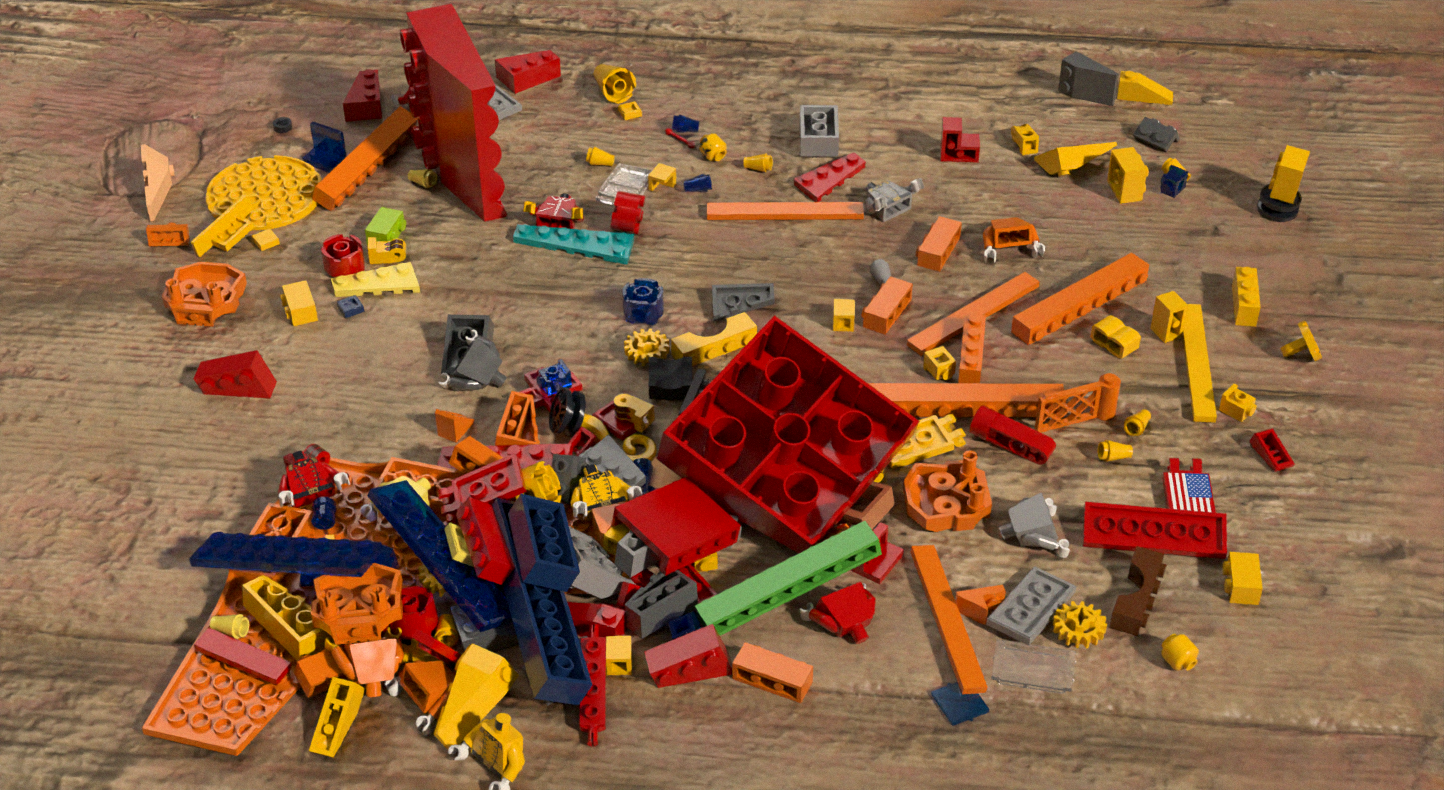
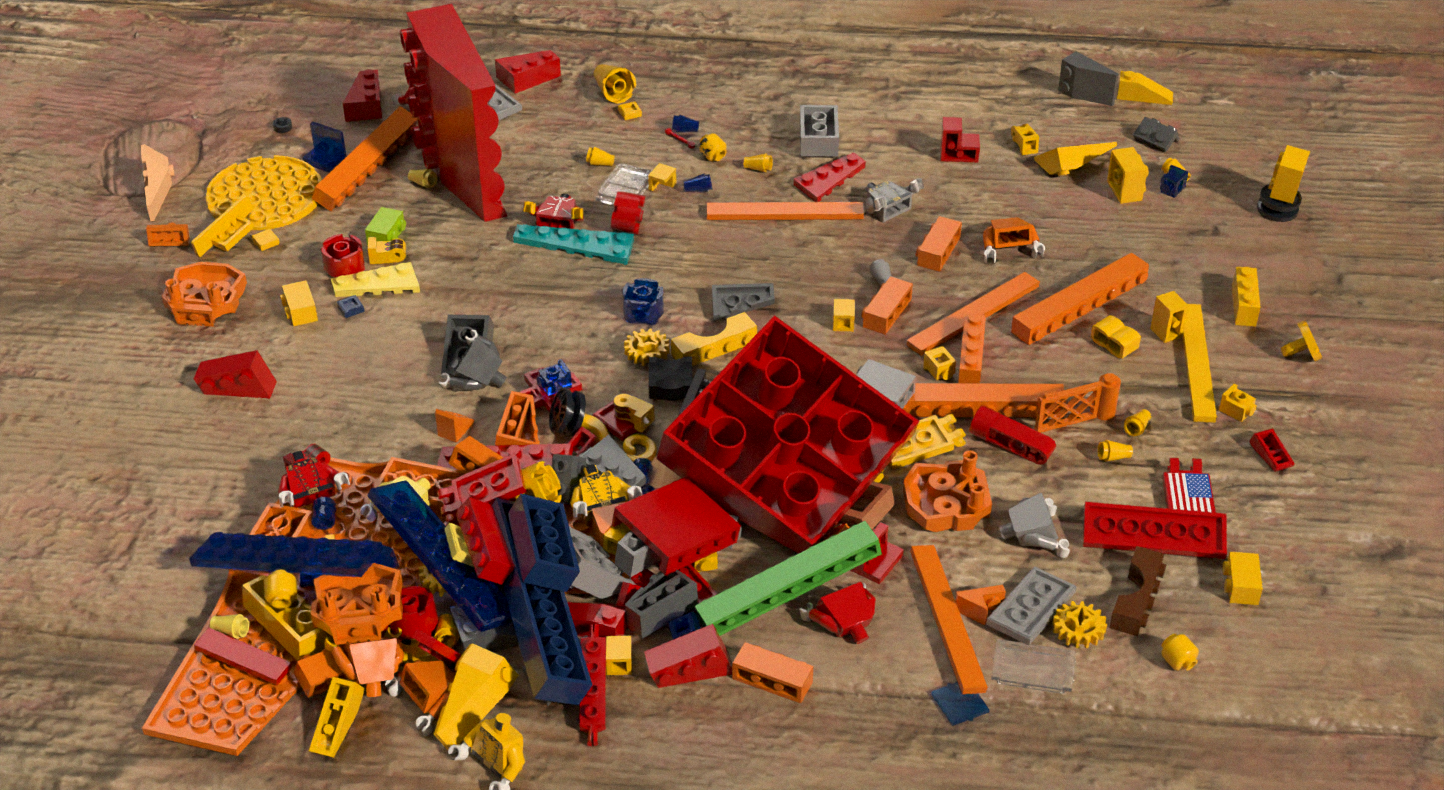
none -> yellow head [264,570,298,609]
none -> light grey panel [856,359,916,409]

